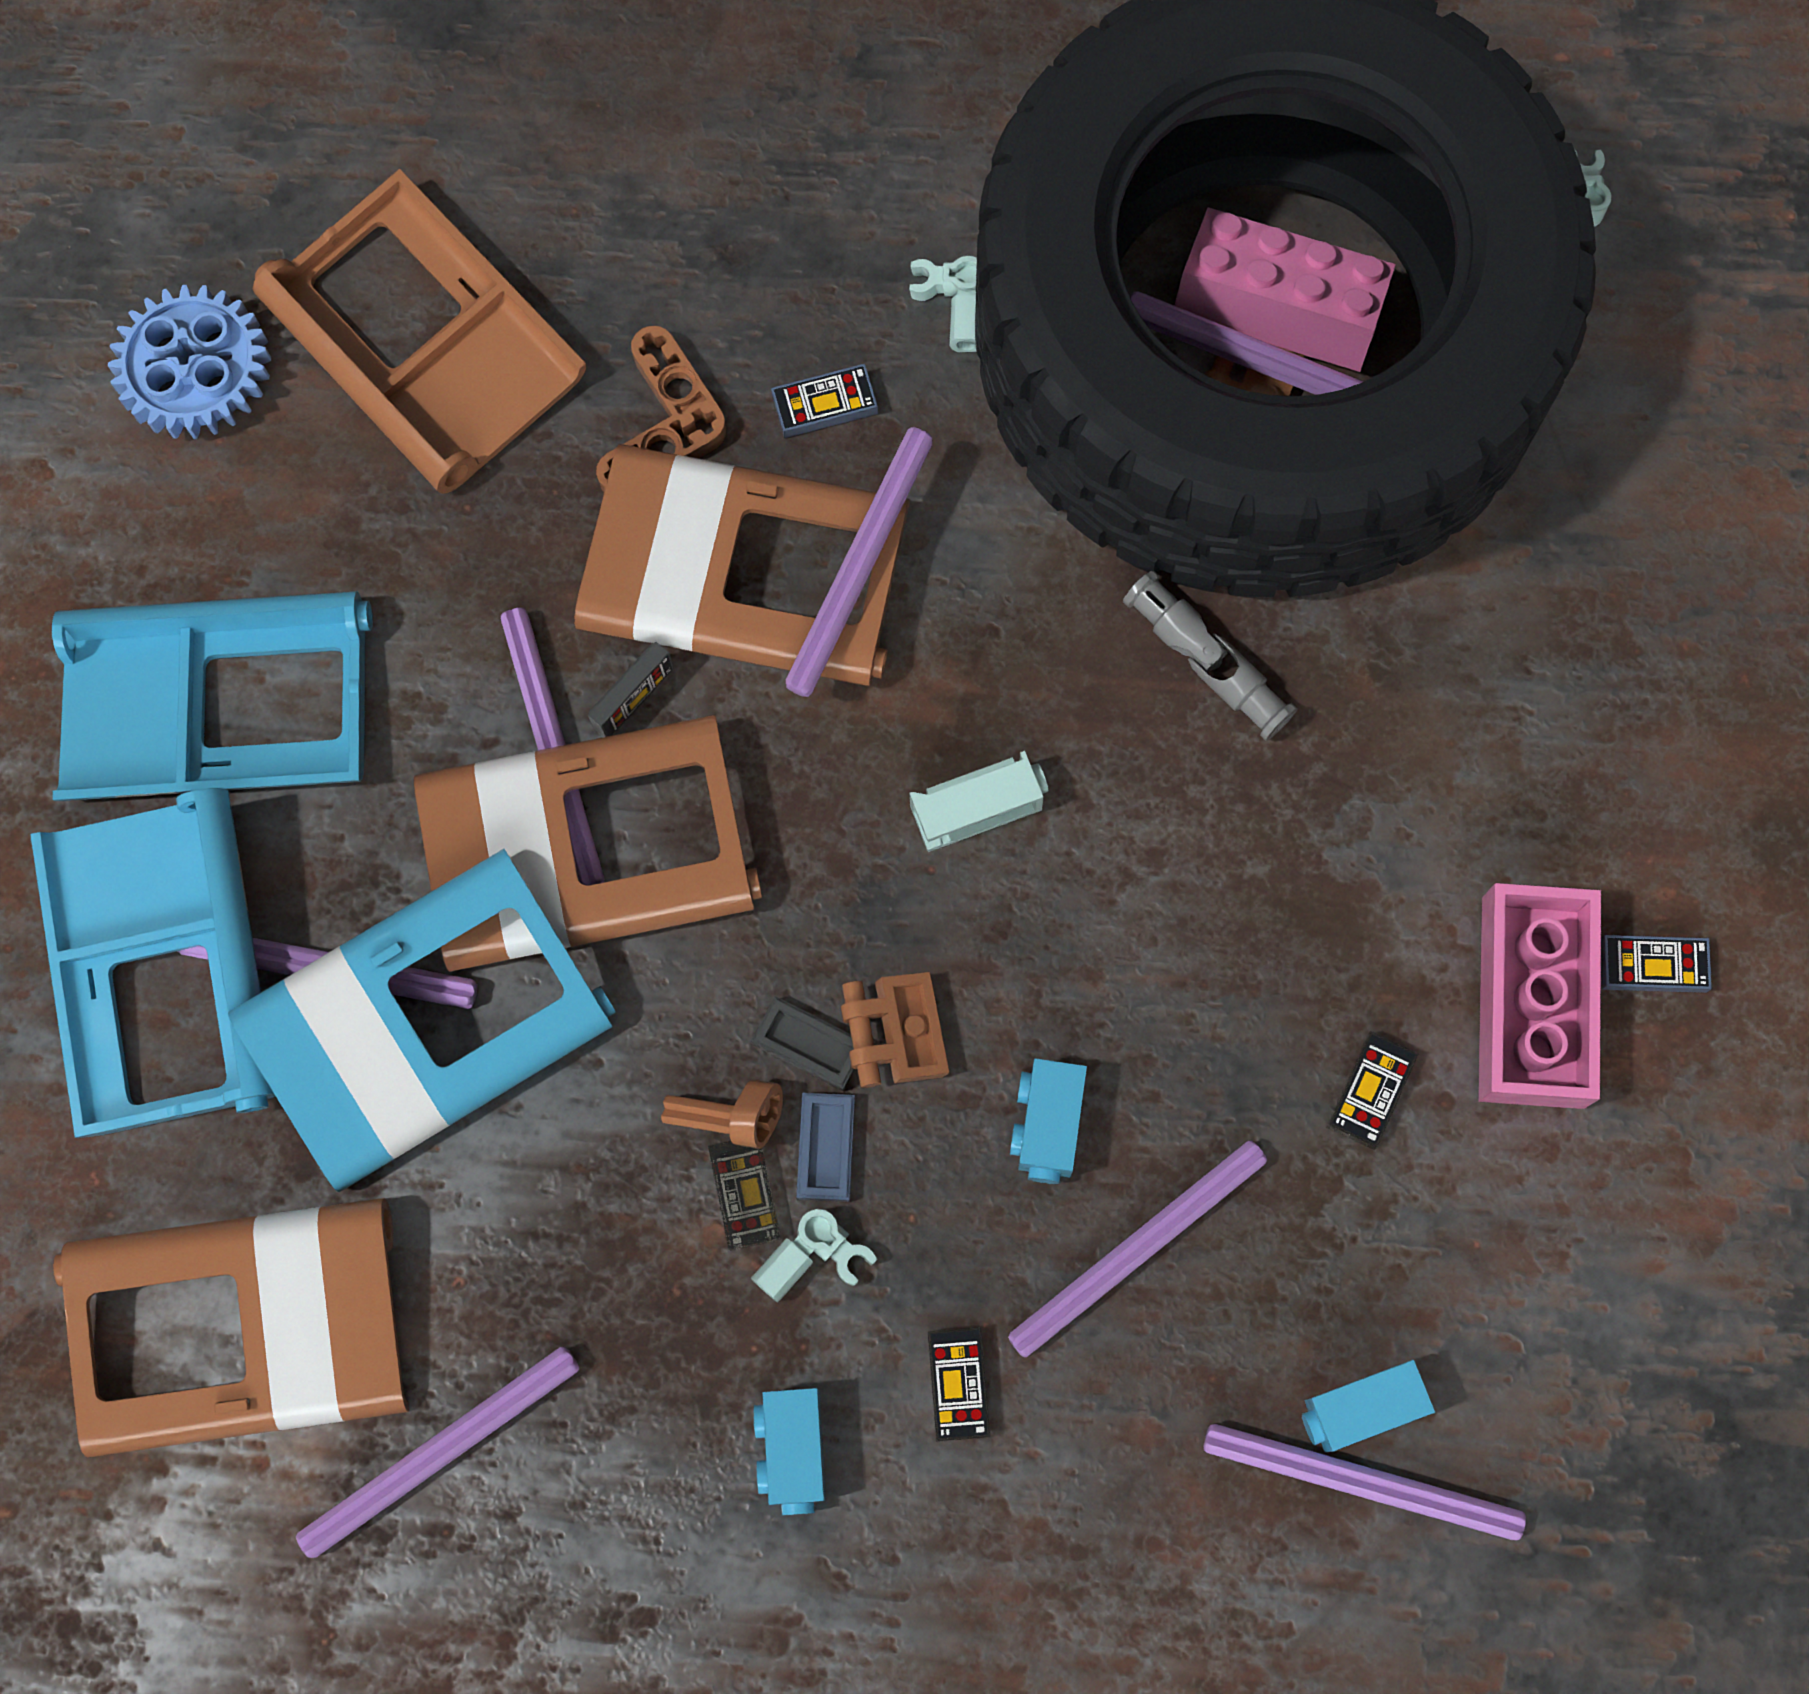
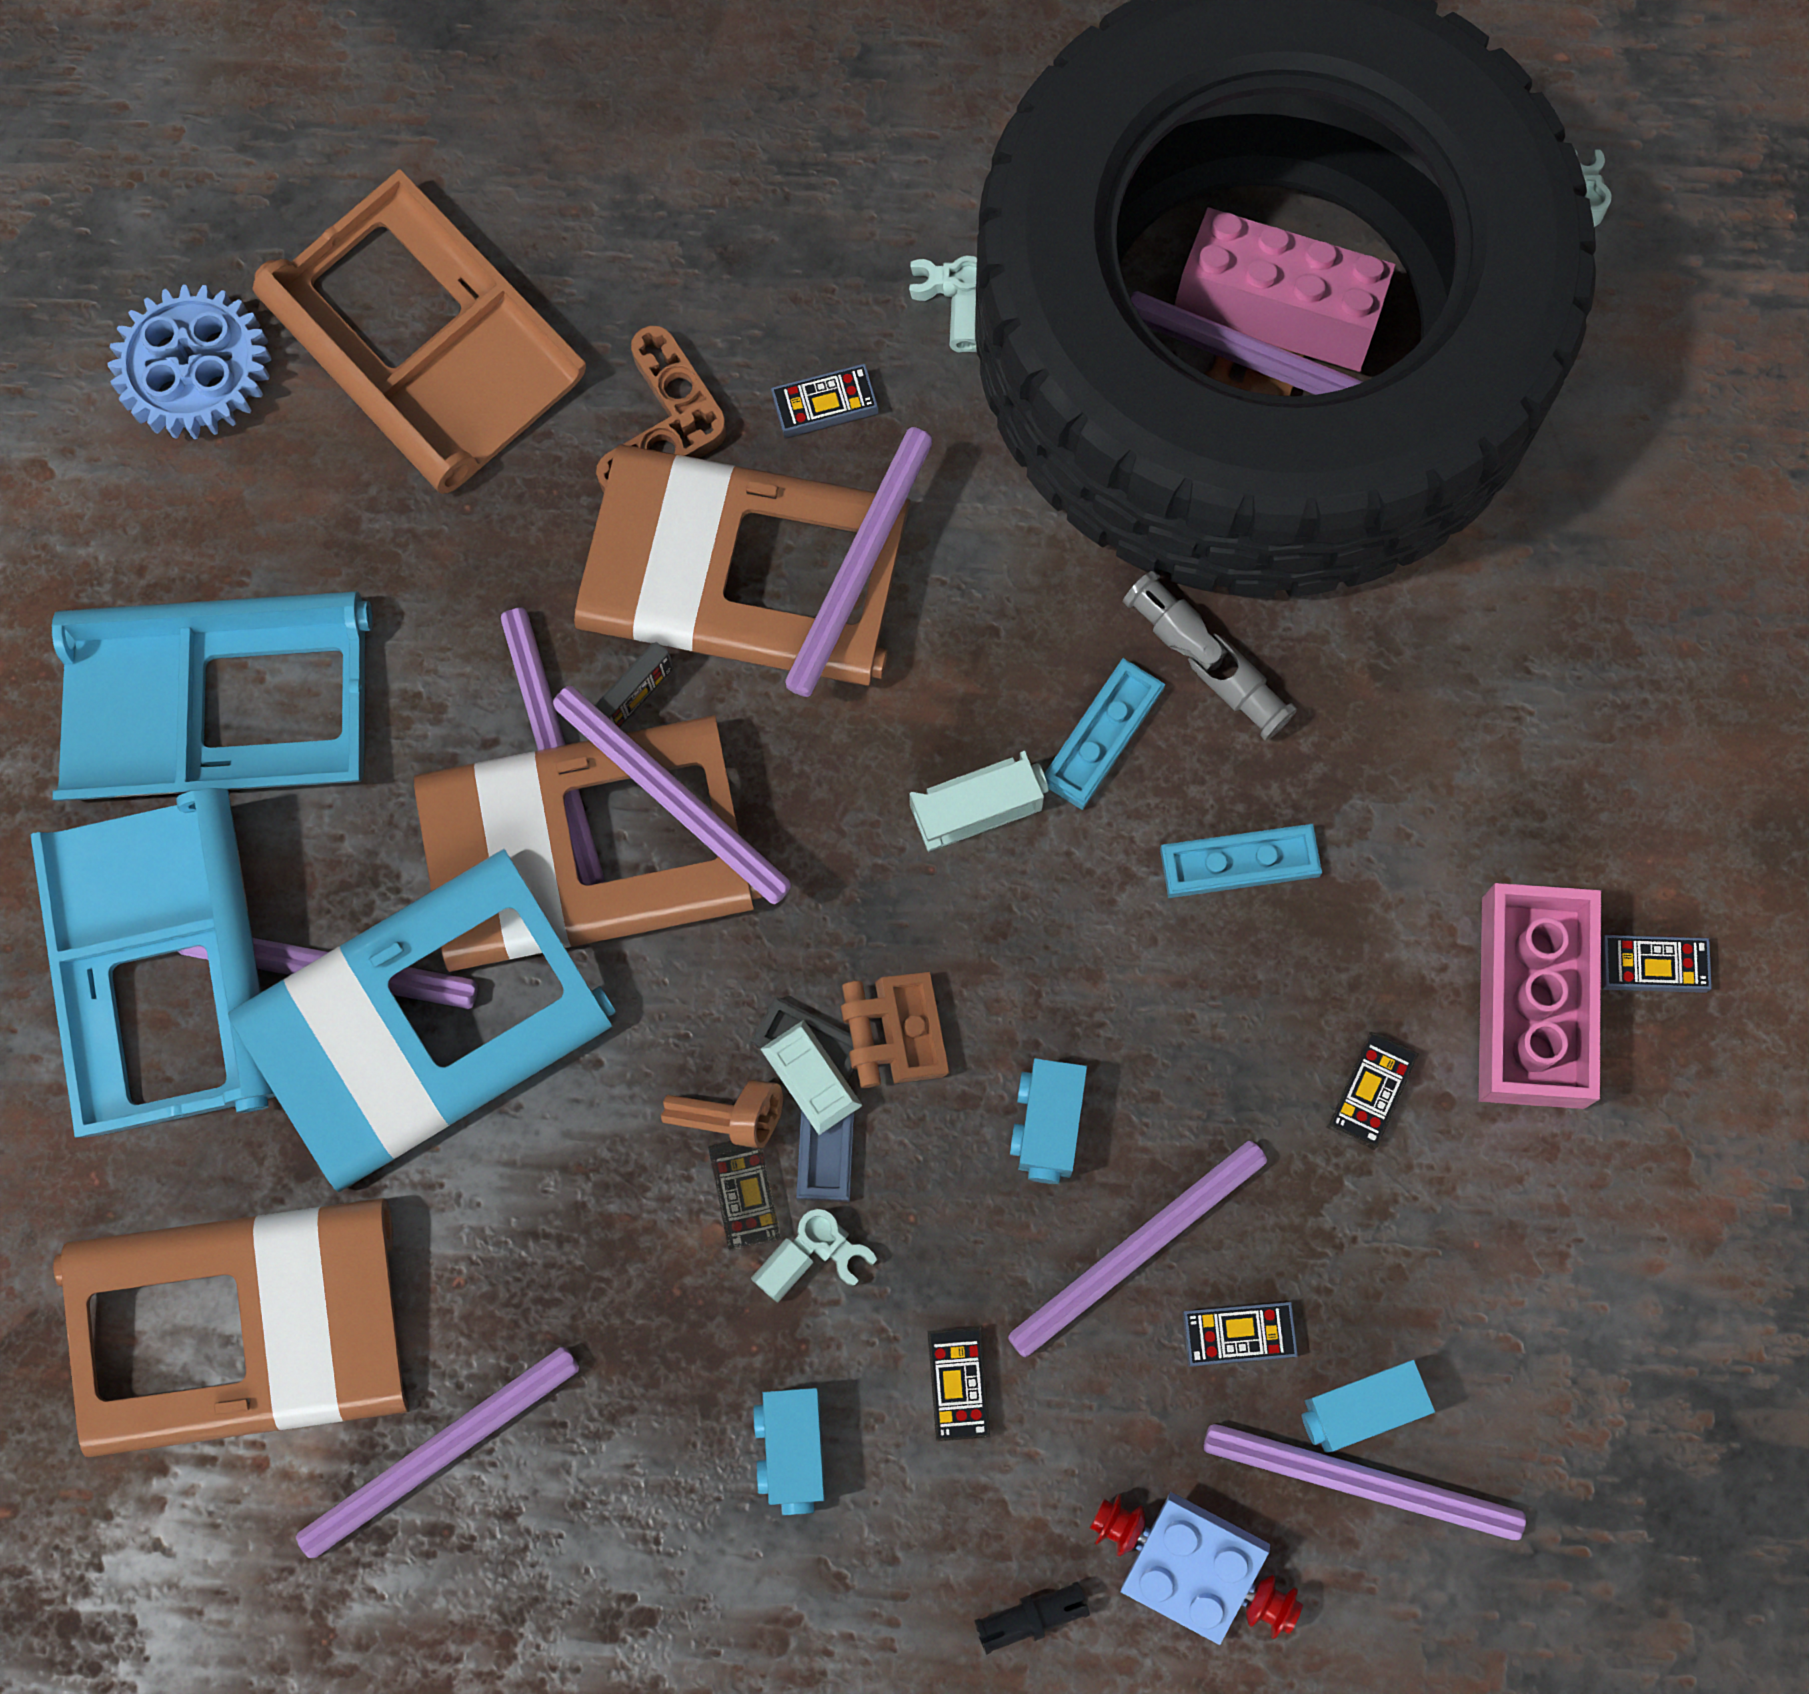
none -> lavender axle [552,686,791,904]
none -> light aqua tile [761,1020,863,1135]
none -> black pin [974,1581,1090,1655]
none -> medium azure tile [1044,658,1165,810]
none -> light blue plate [1089,1491,1303,1645]
none -> medium azure tile [1160,824,1322,898]
none -> tile [1183,1302,1298,1367]

